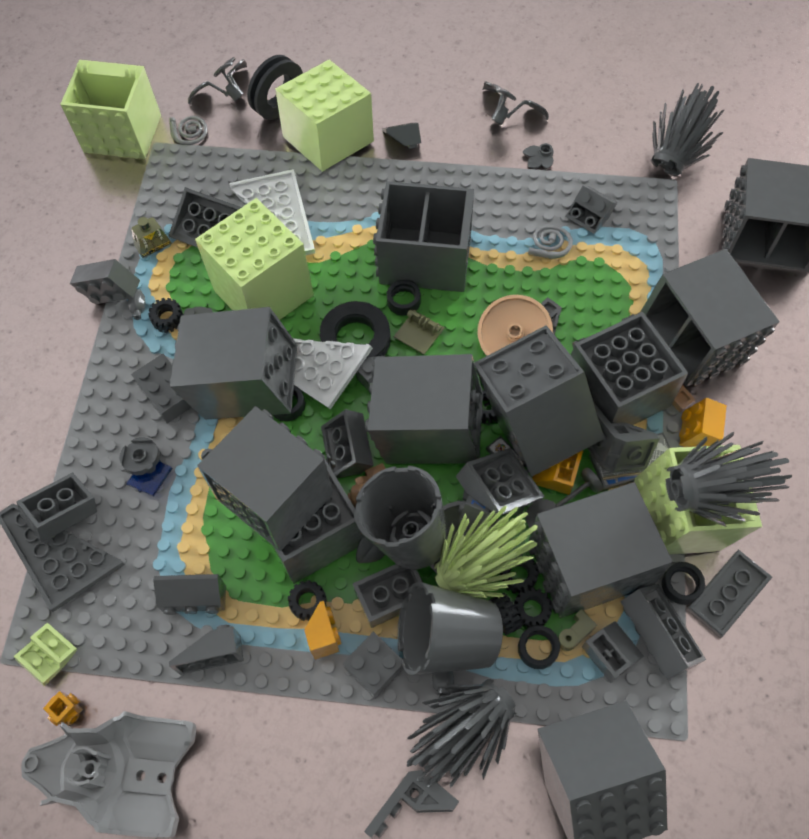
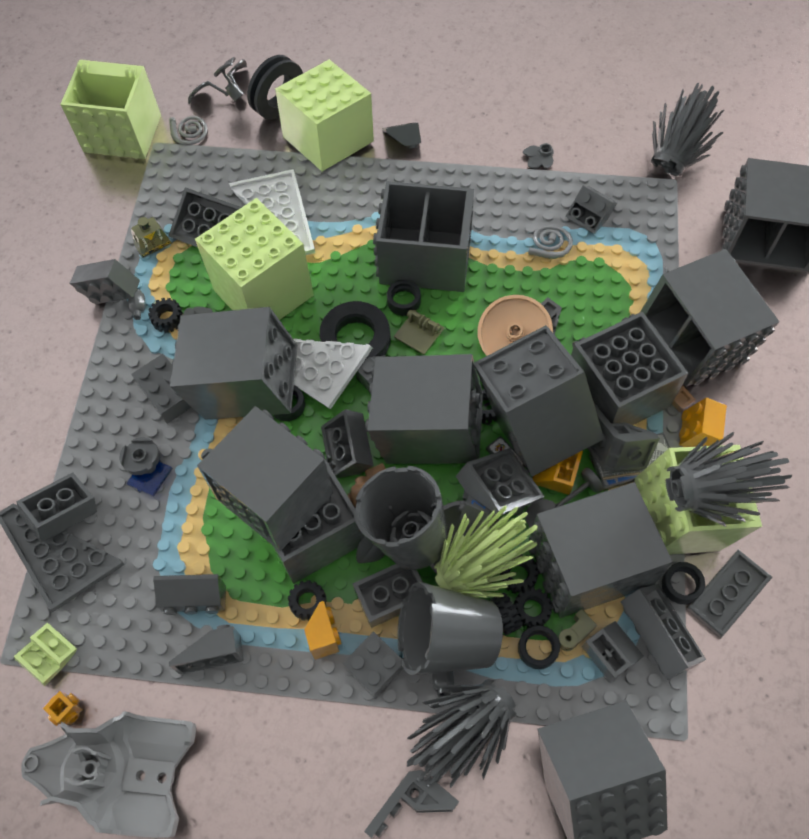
dark grey plant [482,81,549,125] -> none

